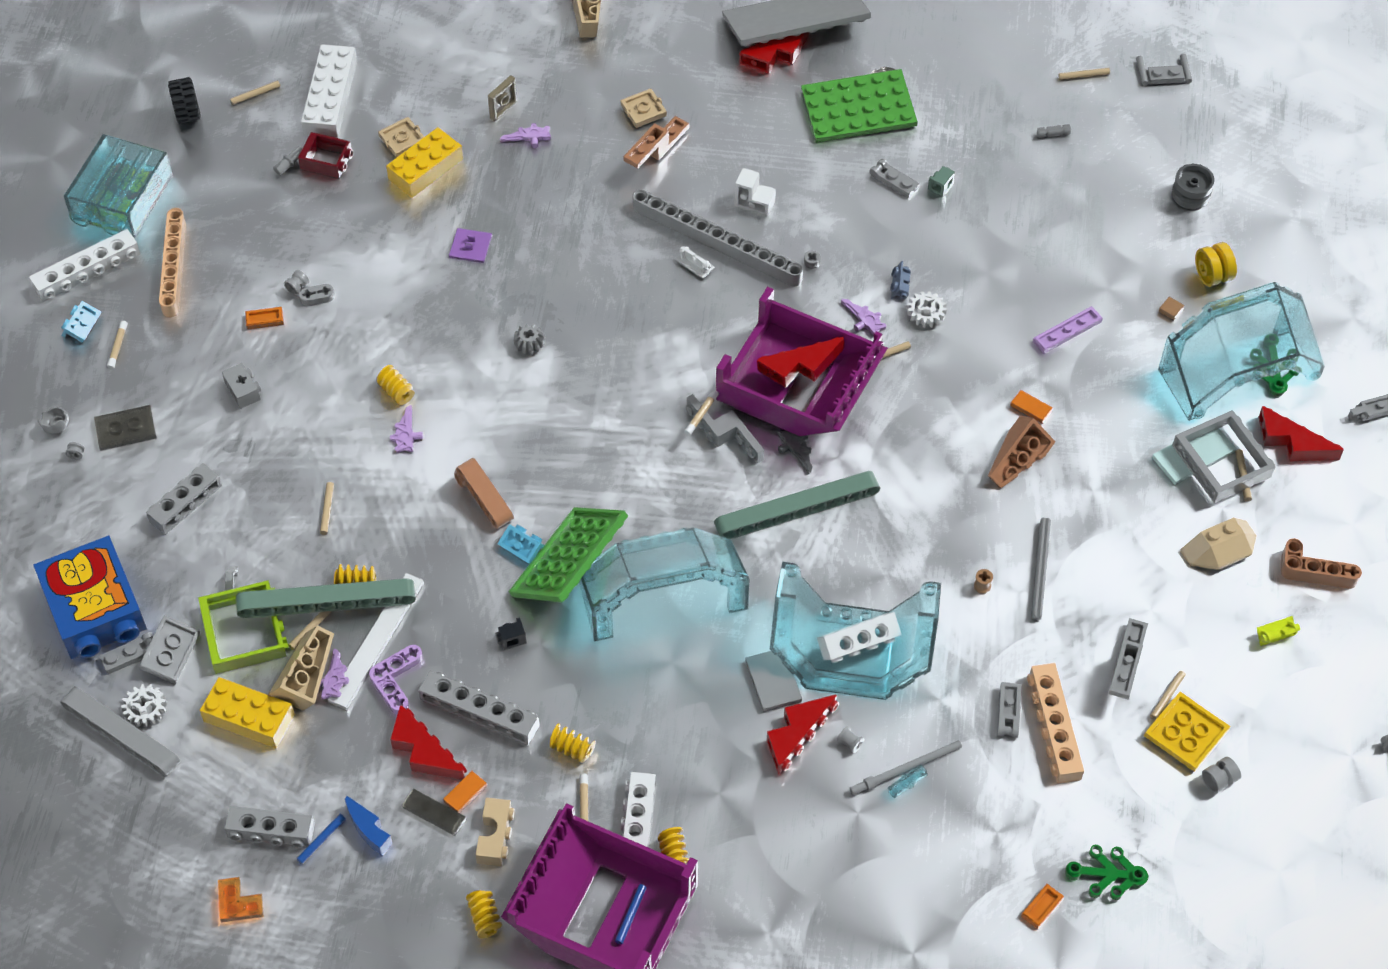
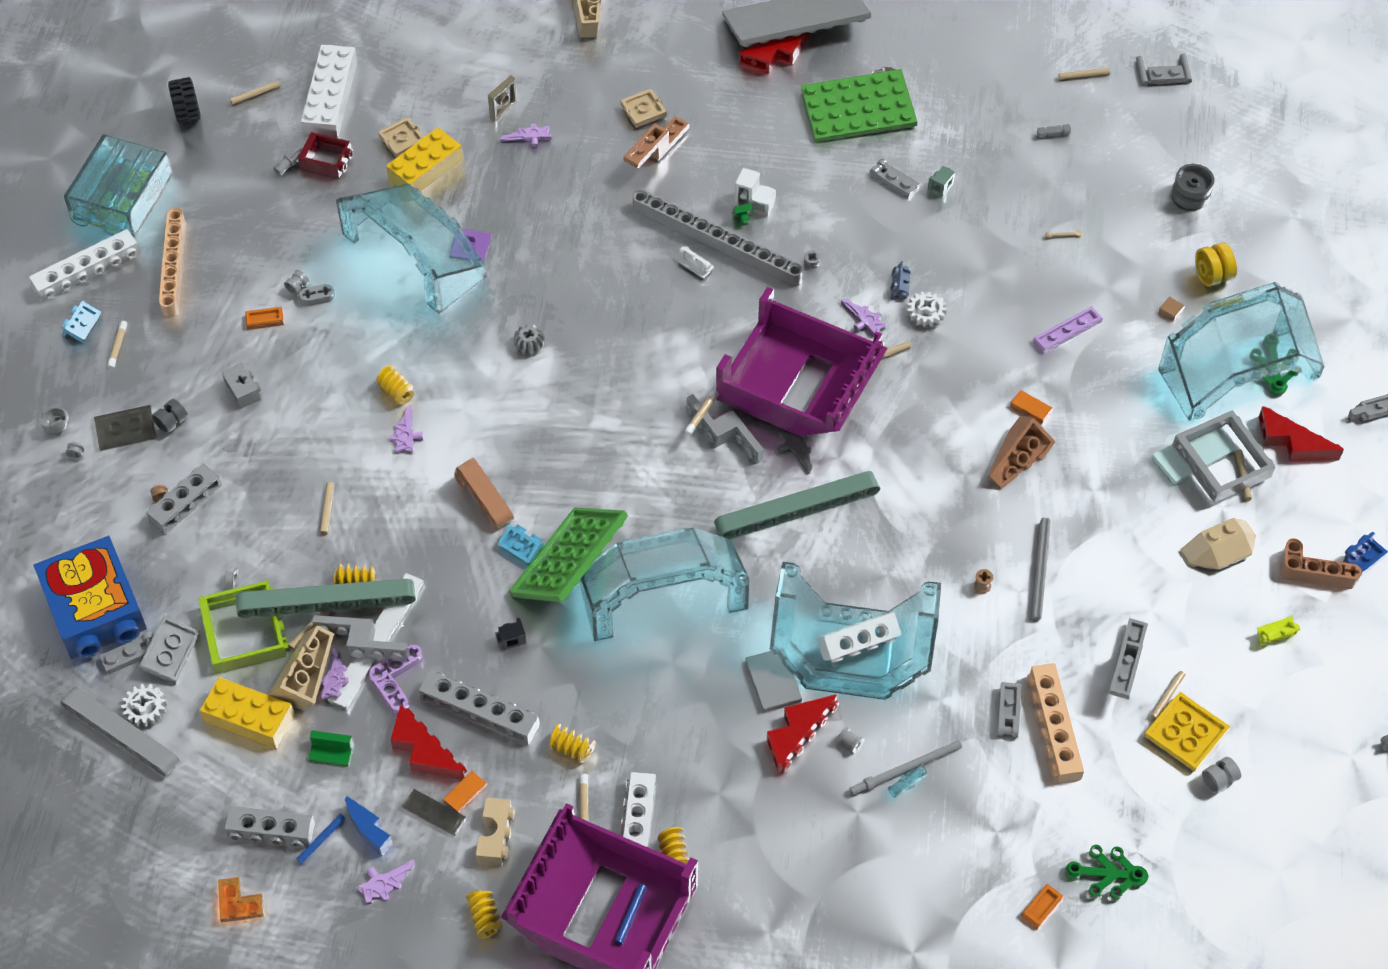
red slope [757,337,844,388] -> none
none -> medium nougat bush [150,484,168,502]
none -> dark grey wheel [151,399,188,434]
none -> green panel [308,730,354,767]
none -> light grey bracket [312,615,410,661]
none -> clear light blue windscreen [336,183,487,314]
none -> lavender piece [357,859,414,904]
none -> green tile [732,203,753,225]
none -> tan hinge [1045,230,1082,238]
none -> blue bracket [1343,531,1388,576]

